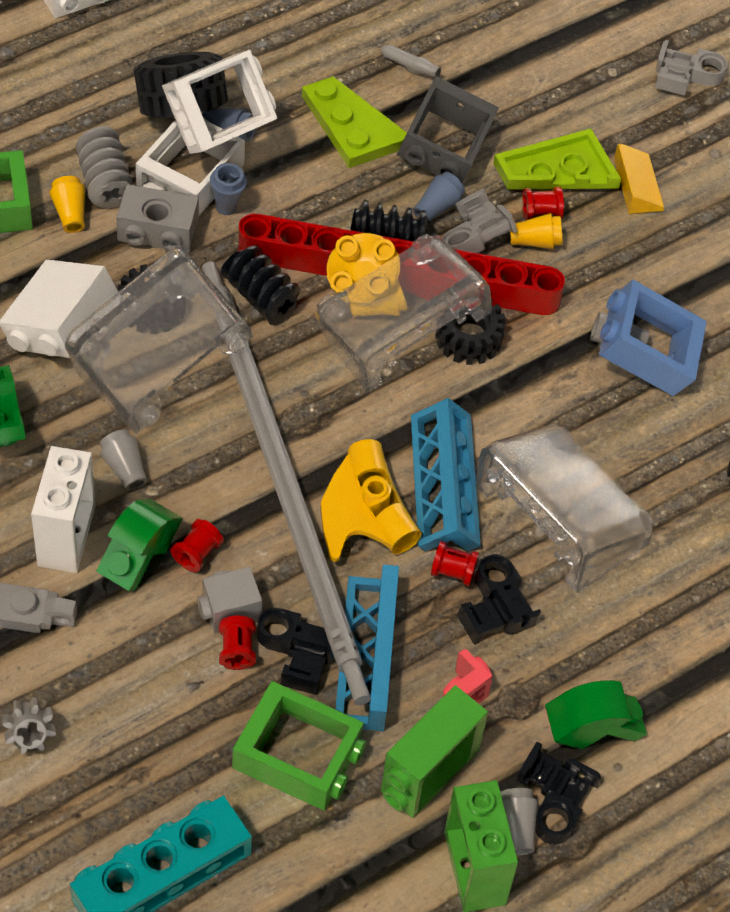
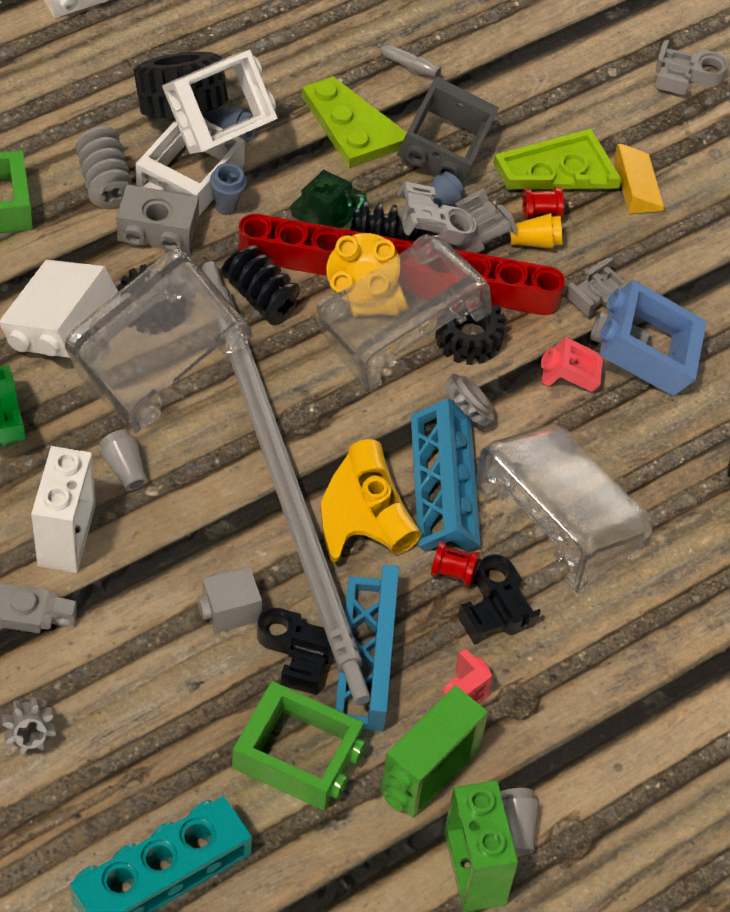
yellow cone [49,176,85,233] -> none
green brick [96,499,183,591] -> none
red bush [171,519,224,572] -> none
red bush [219,615,256,670] -> none
black piece [517,741,601,845] -> none
green brick [545,680,647,749] -> none
none -> clear green brick [290,169,367,229]
none -> light grey piece [397,181,476,245]
none -> light grey gear [445,373,494,426]
none -> coral bracket [541,337,603,392]
none -> light grey piece [566,258,646,325]

